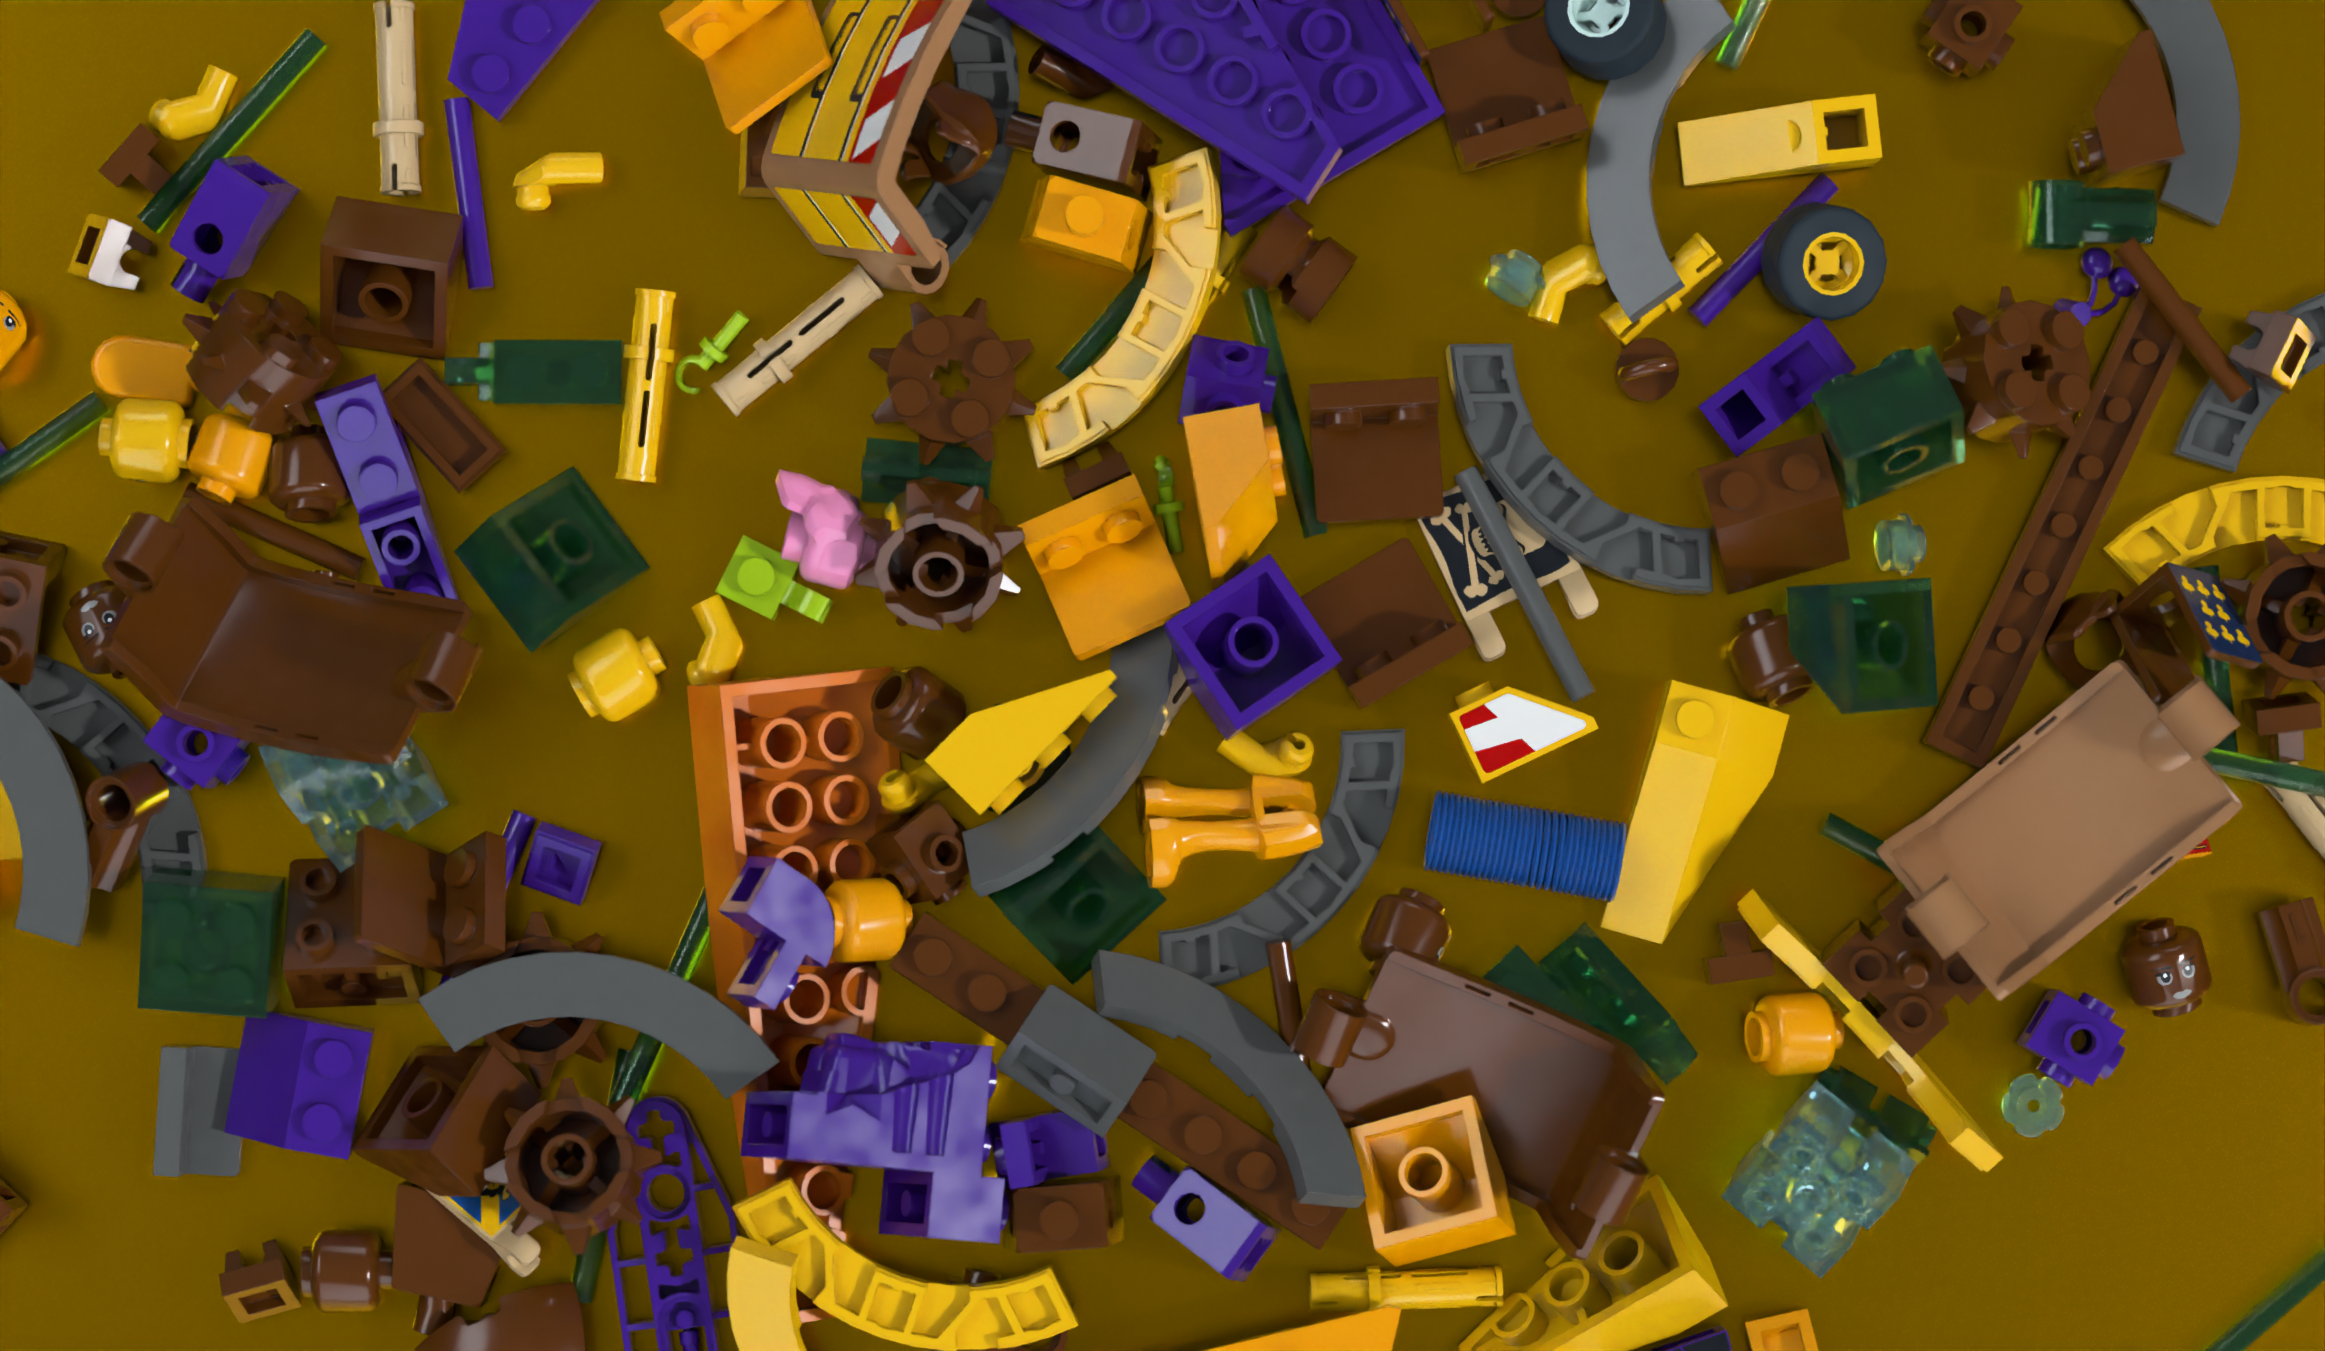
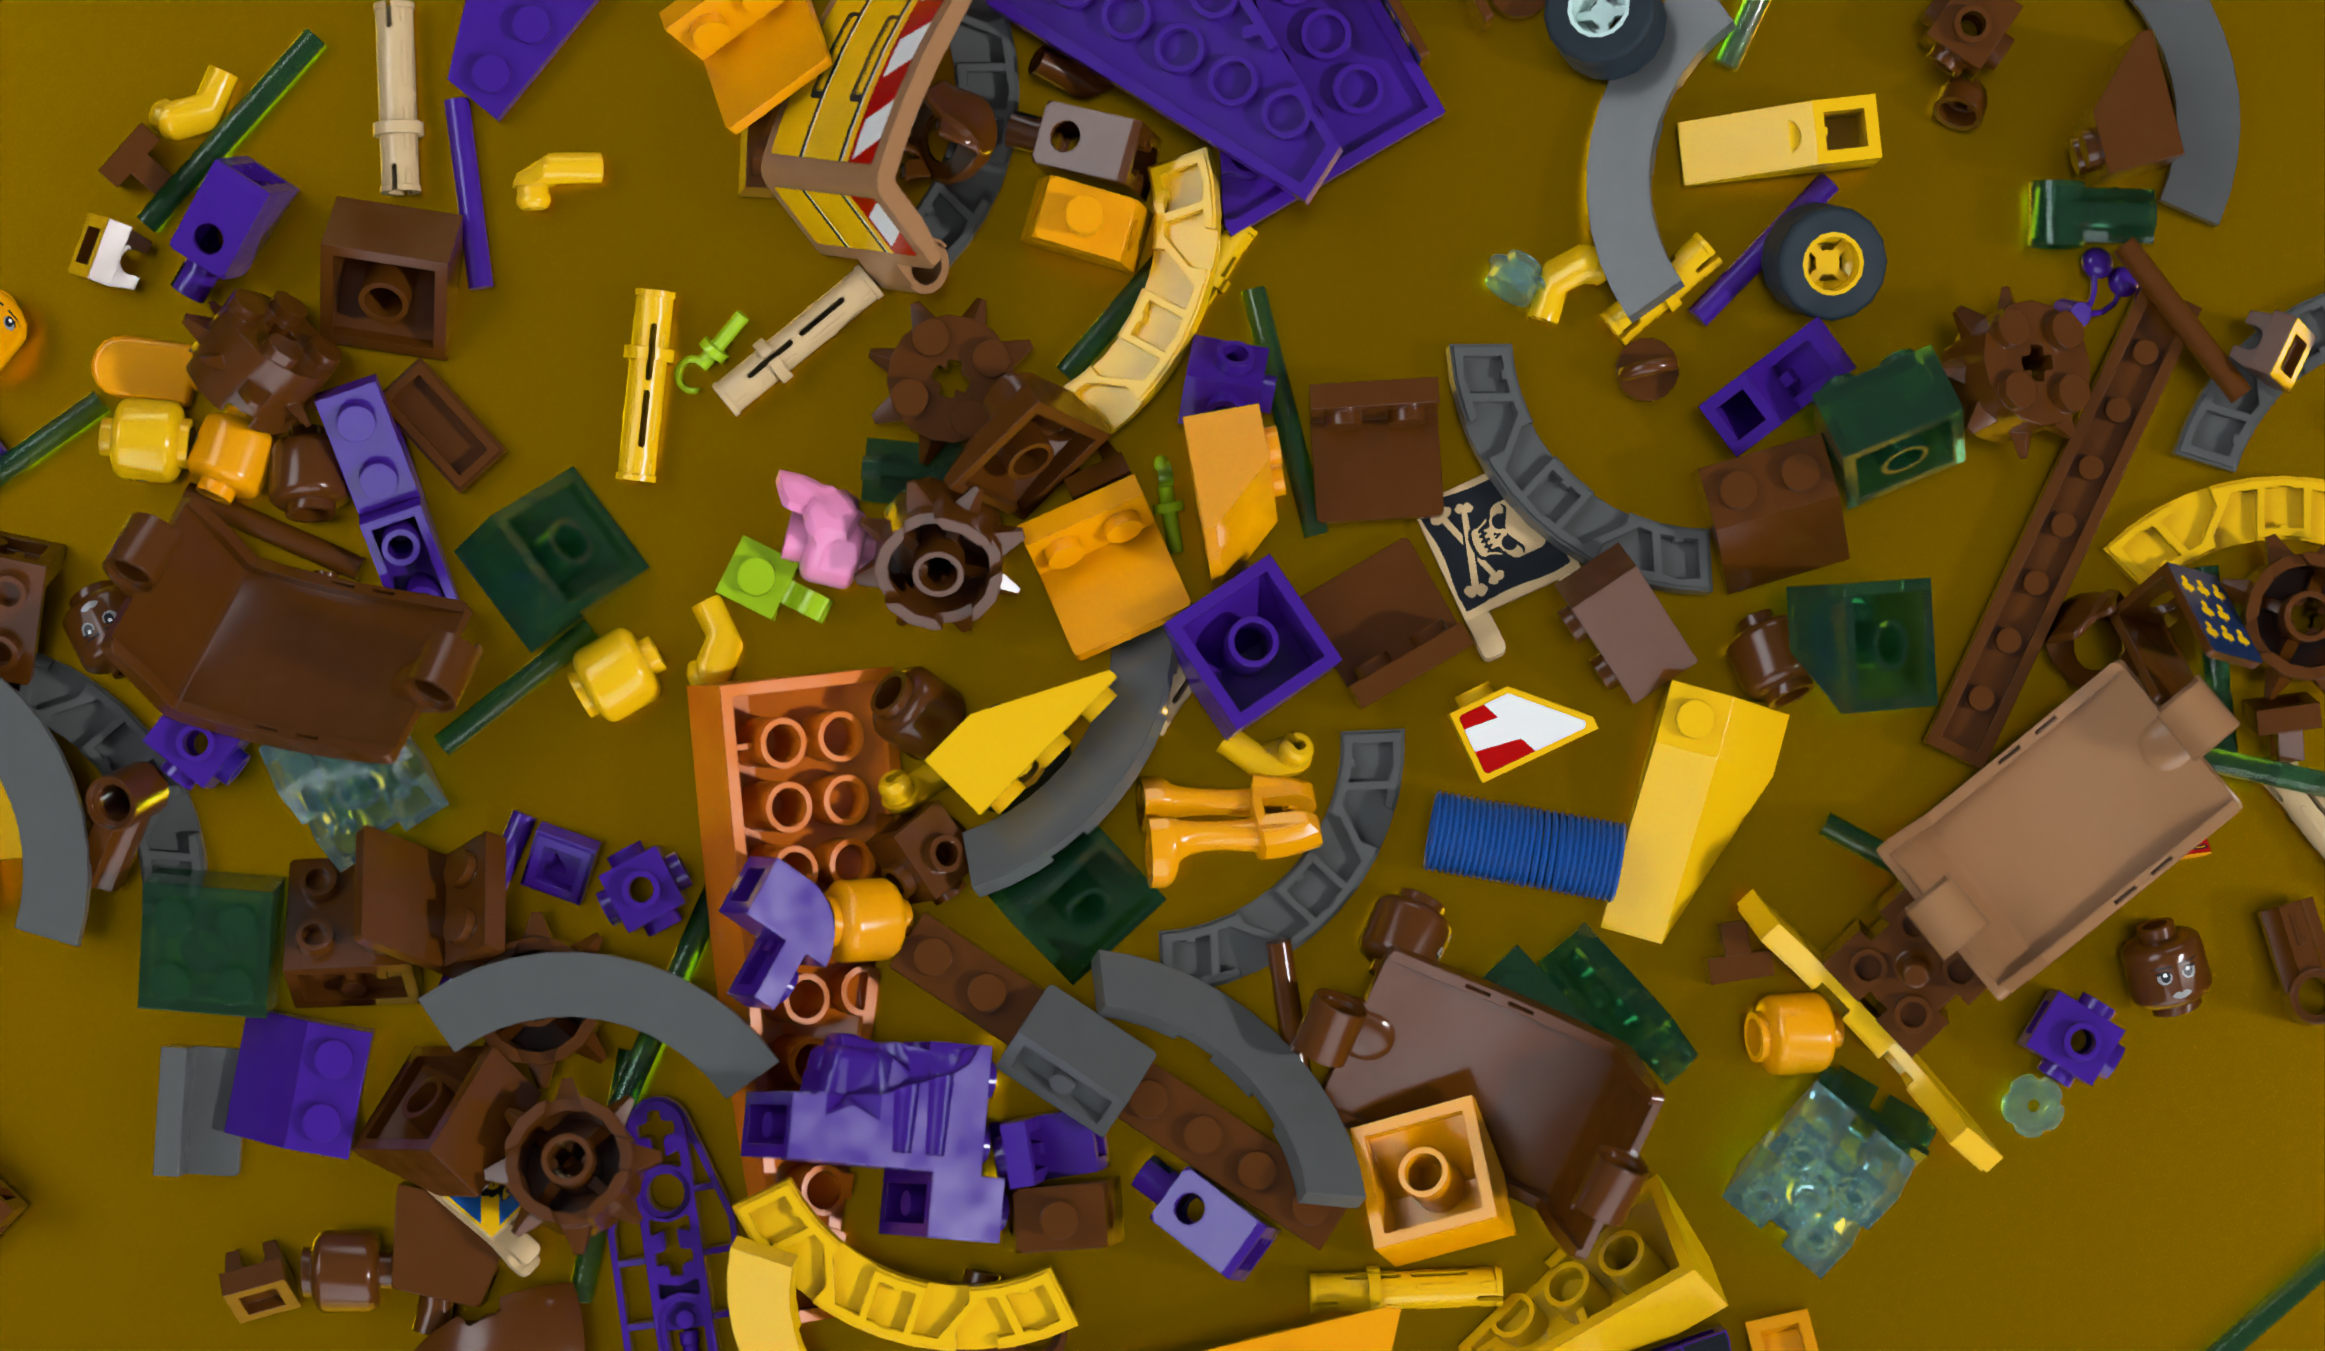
clear green hinge [445,340,624,406] -> none
reddish brown wheel [1238,205,1358,324] -> none
reddish brown bracket [1428,16,1589,174] -> none
dark grey bar [1454,465,1595,703] -> none
clear light blue plate [1874,513,1926,576] -> none
none -> clear green bar [434,618,600,756]
none -> dark purple brick [596,840,694,937]
none -> reddish brown slope [944,372,1112,520]
none -> reddish brown brick [1555,542,1698,704]
none -> reddish brown hinge [1933,75,1988,131]

